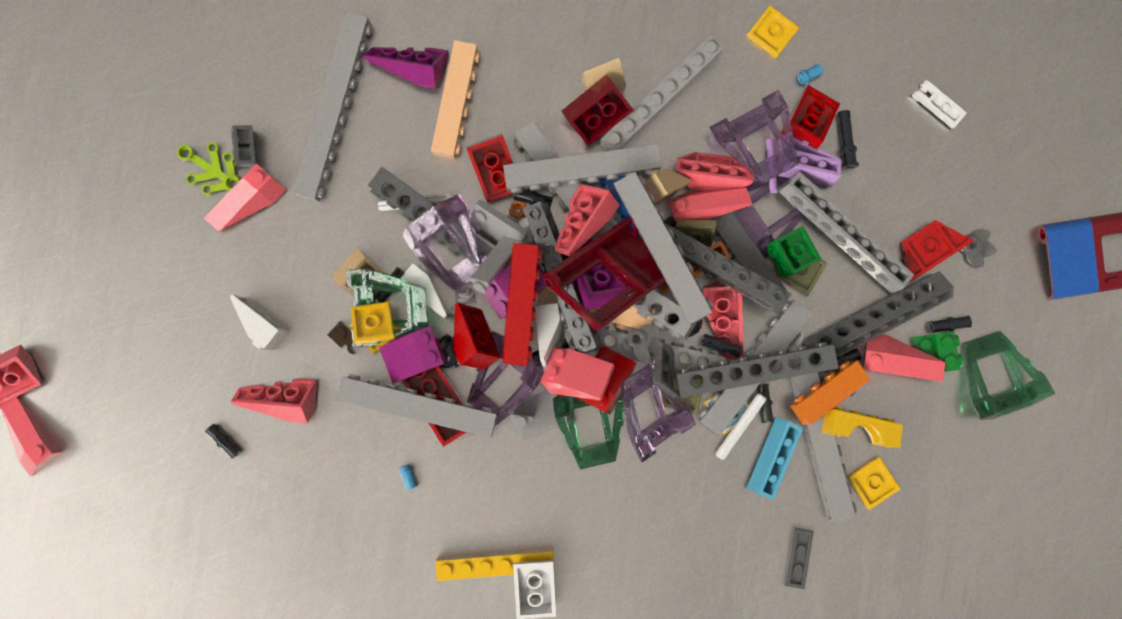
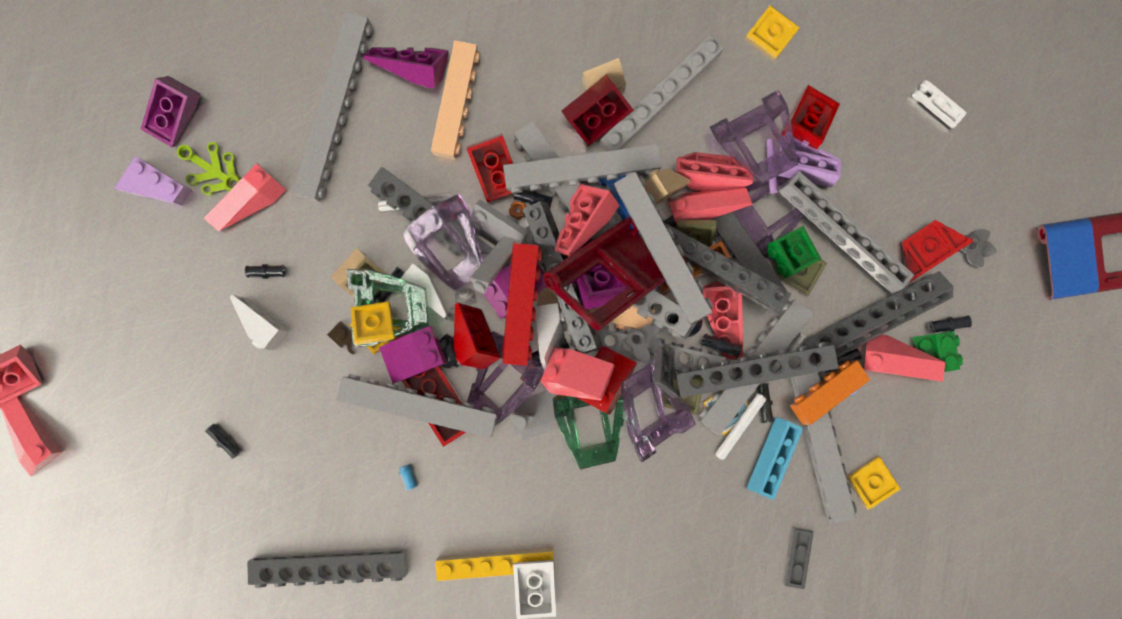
dark grey brick [231,125,256,168] -> none
coral wedge [231,378,317,424] -> none
dark azure pin [797,64,823,84] -> none
yellow arch [821,407,903,448] -> none
black pin [838,110,859,169] -> none
clear green windscreen [963,331,1055,420] -> none
none -> lavender wedge [114,156,191,206]
none -> magenta slope [140,76,201,147]
none -> black pin [245,264,286,279]
none -> dark grey brick [247,550,408,588]

